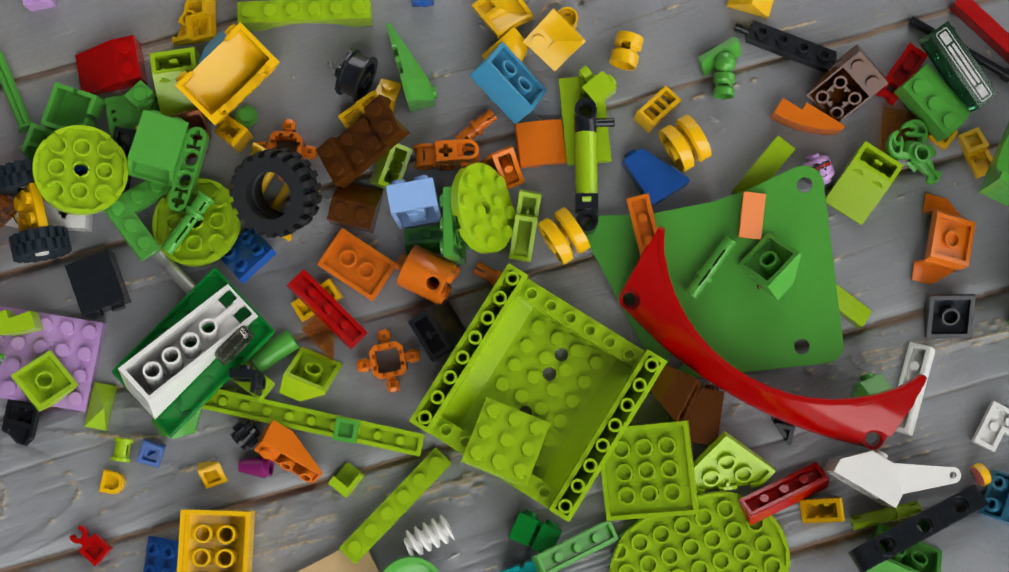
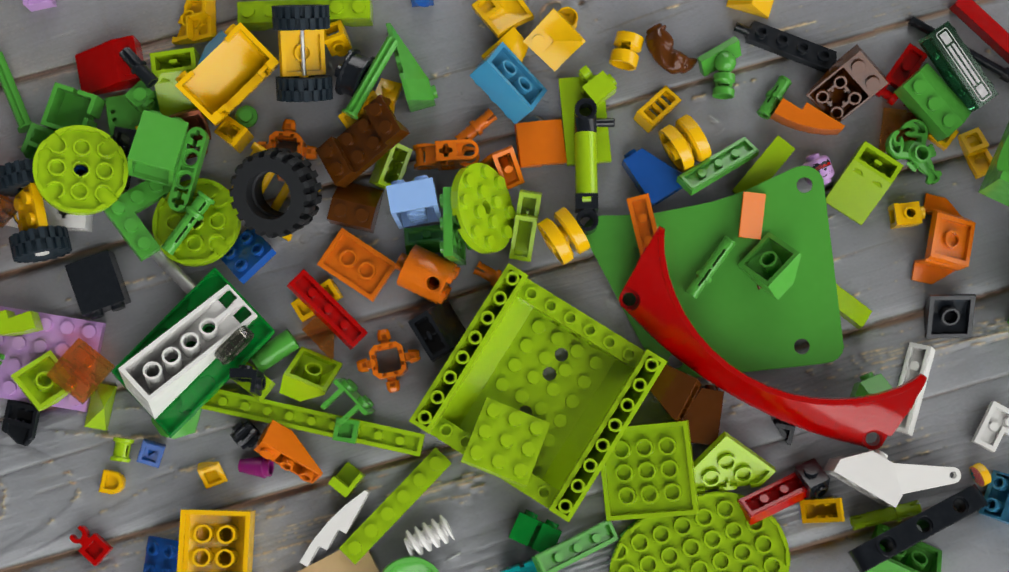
none -> clear orange slope [47,338,115,404]
none -> black axle [119,47,158,88]
none -> plate [272,5,333,102]
none -> white slope [300,490,371,567]
none -> bright green plate [320,378,376,427]
none -> yellow brick [324,19,352,57]
none -> bright green axle [342,36,398,120]
none -> reddish brown animal [645,23,697,74]
none -> bright green tile [676,136,760,196]
none -> bright green pin [757,75,792,120]
none -> black bracket [794,458,830,499]
none -> yellow brick [887,201,926,229]

